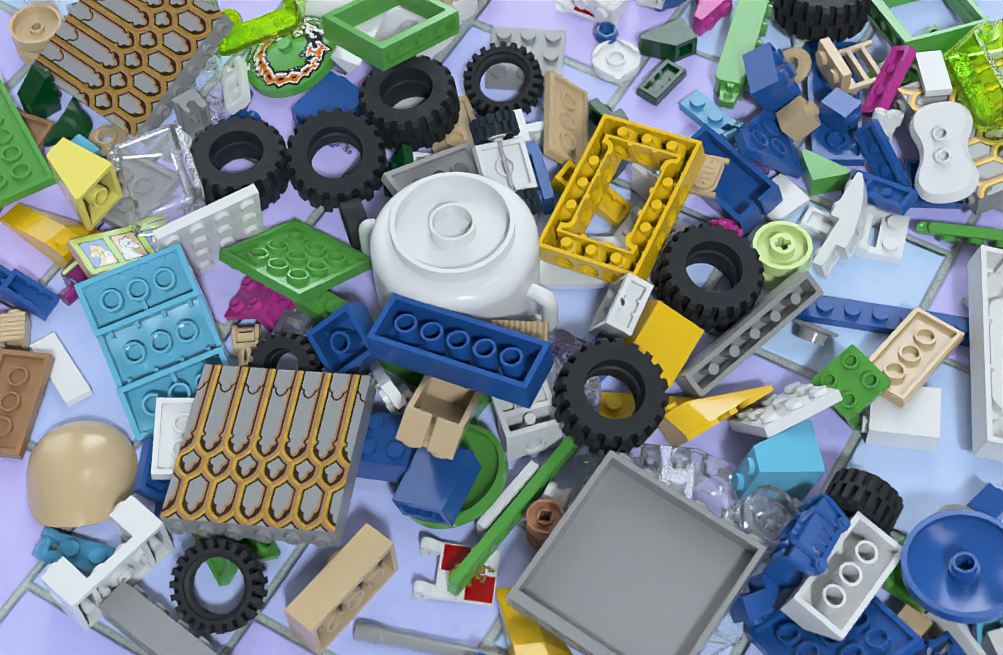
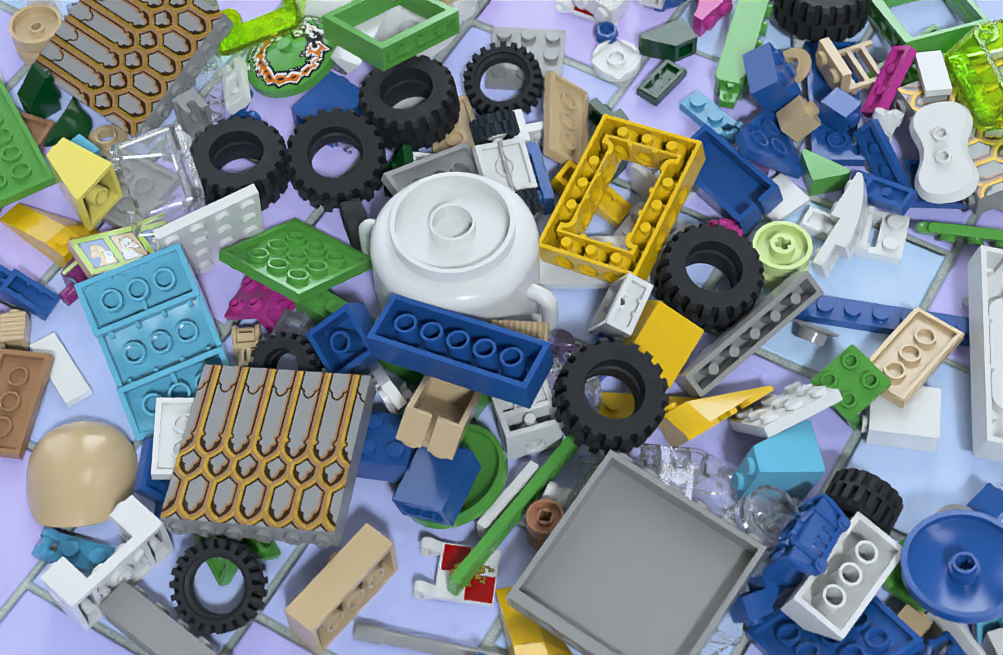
tan piece [689,154,730,199] -> none

